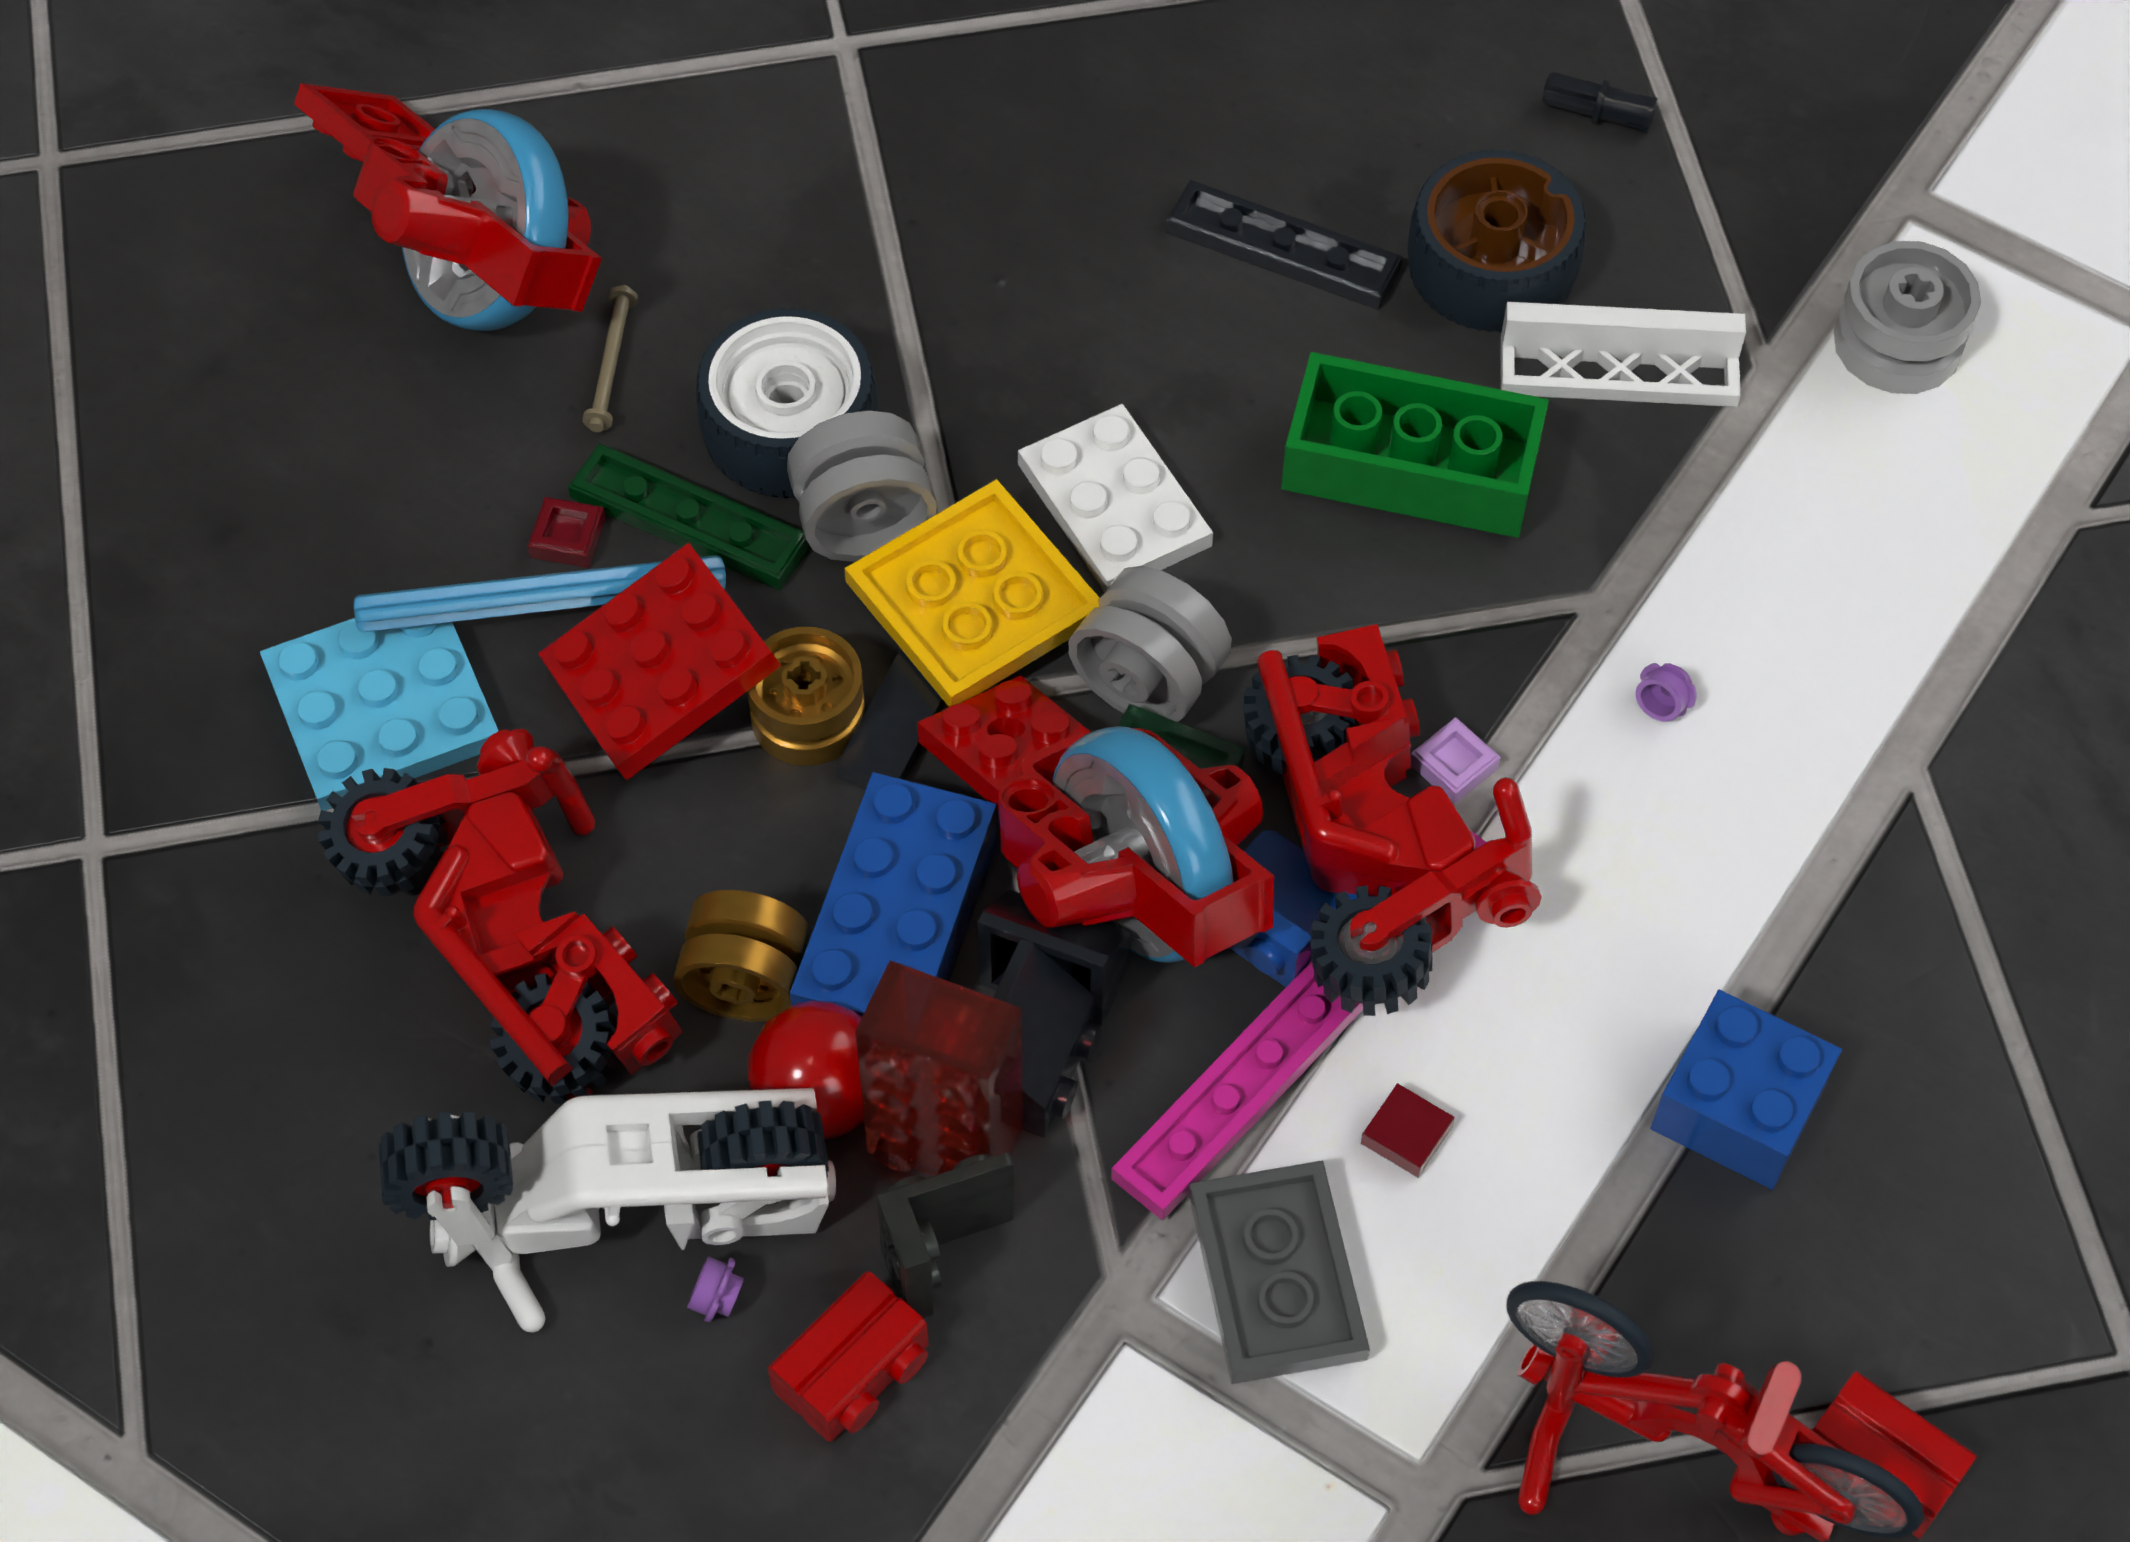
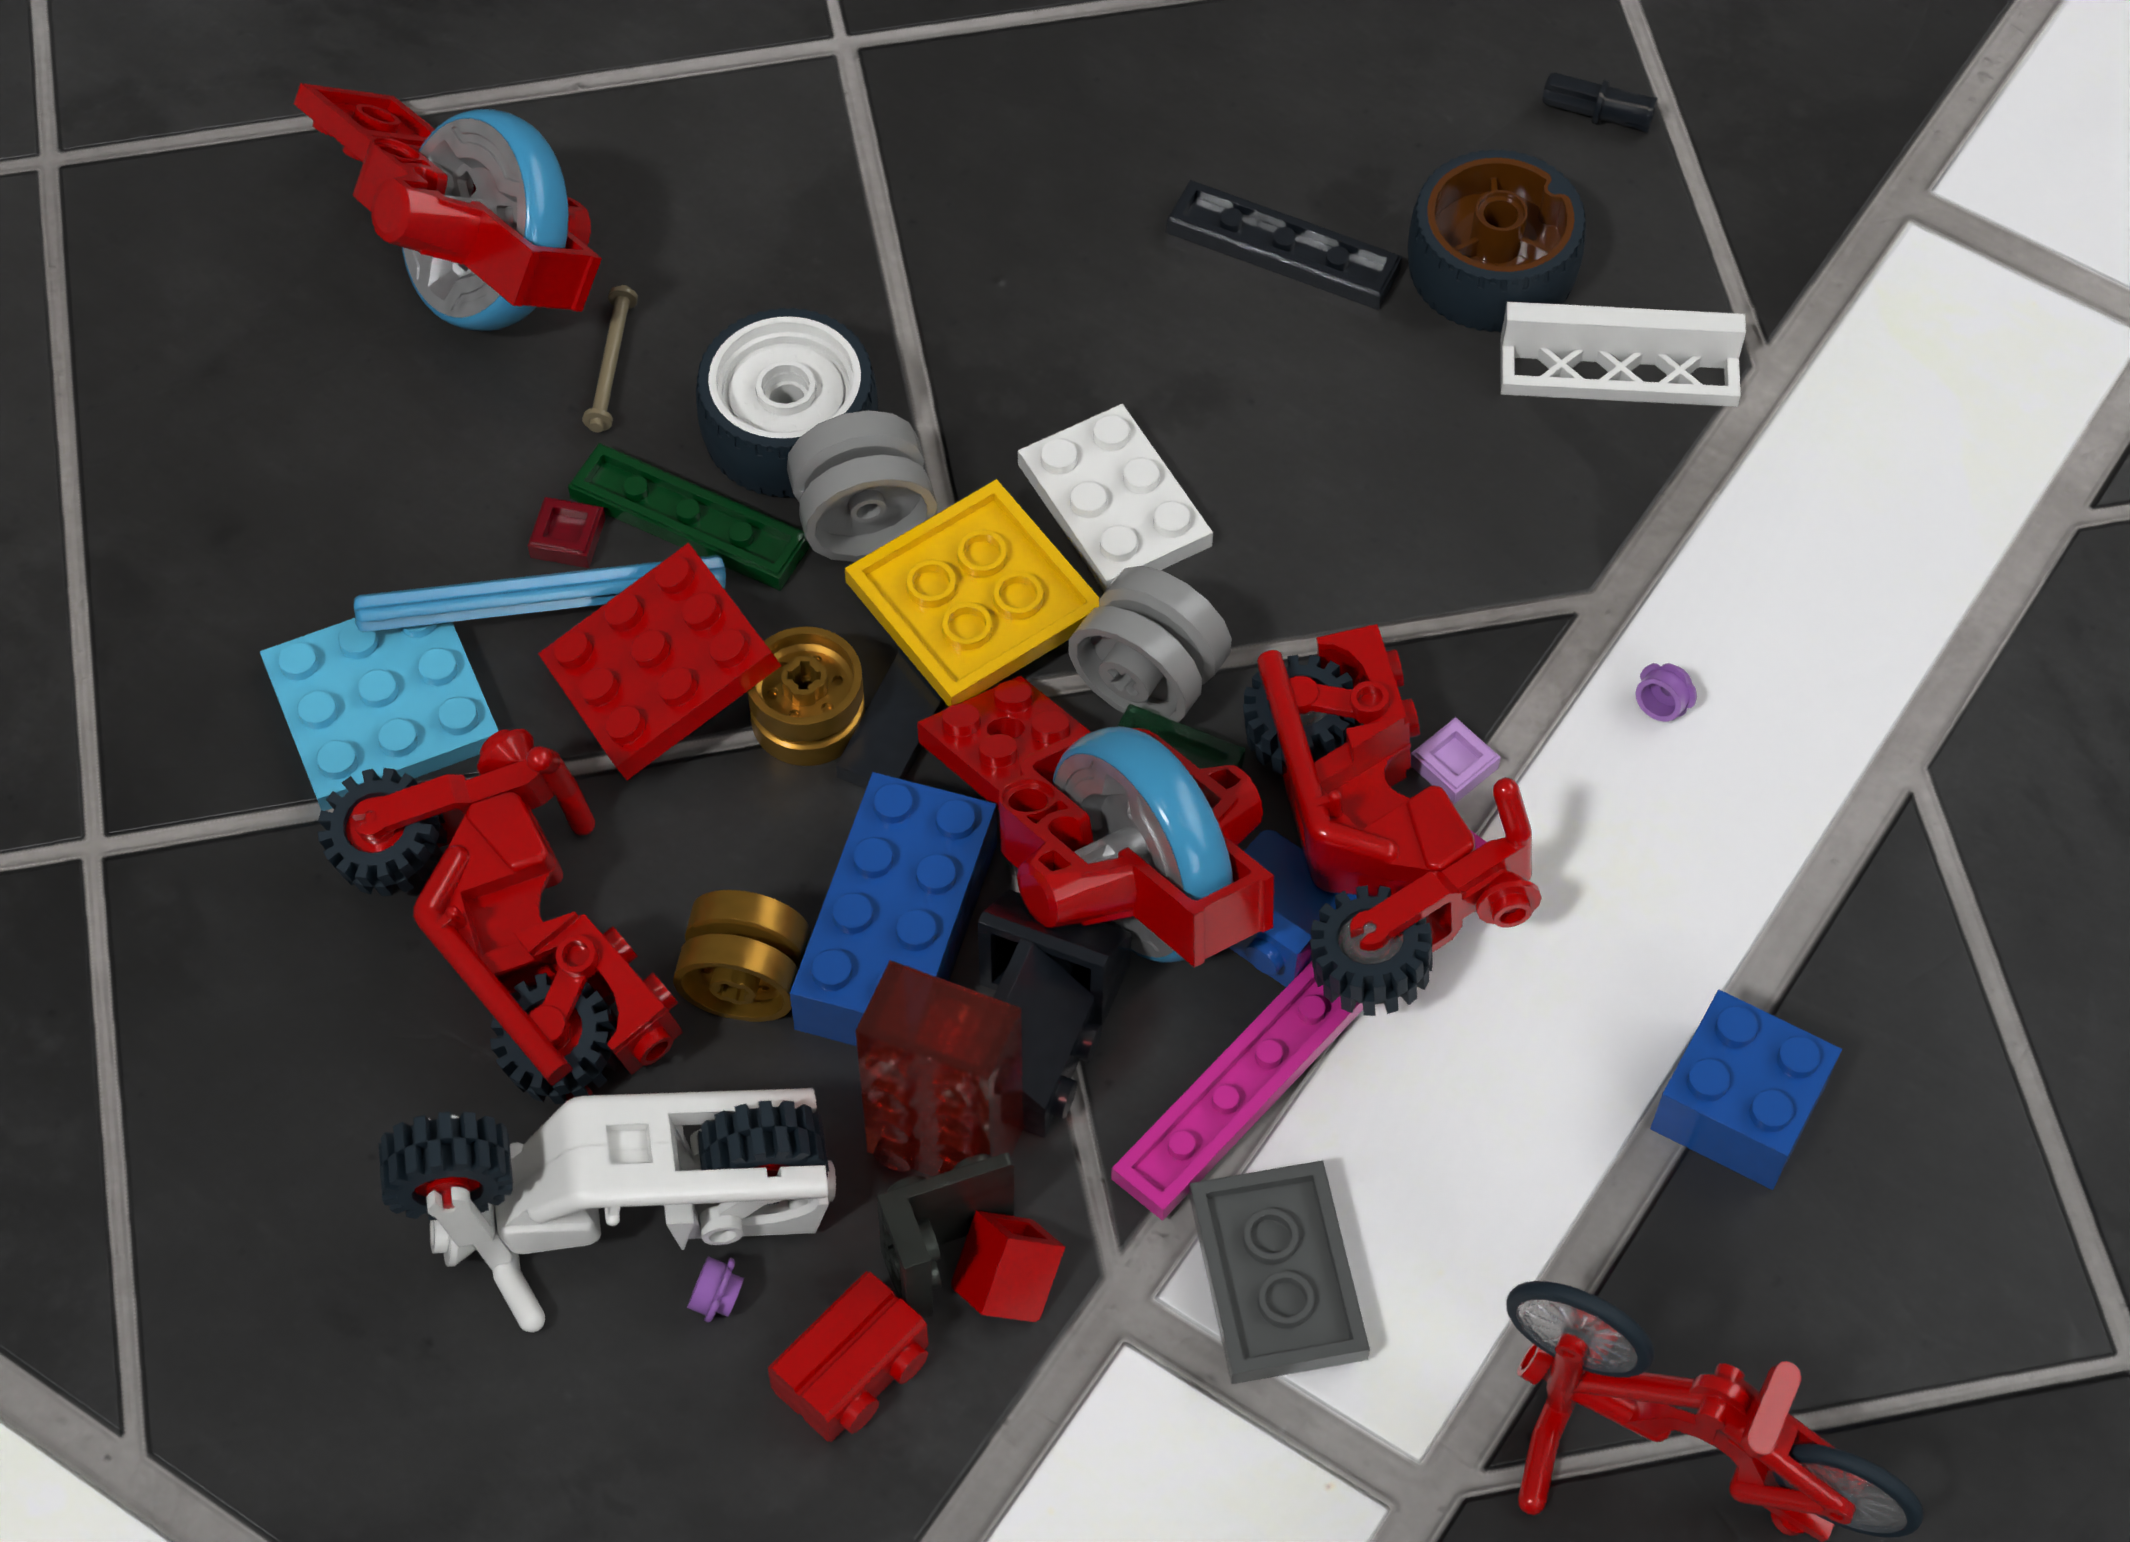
red piece [748,1001,885,1140] -> none
green brick [1281,352,1549,538] -> none
dark red tile [1361,1083,1455,1178] -> none
red brick [1812,1371,1977,1539] -> none
light grey wheel [1834,241,1981,394] -> none
none -> red panel [951,1210,1065,1322]

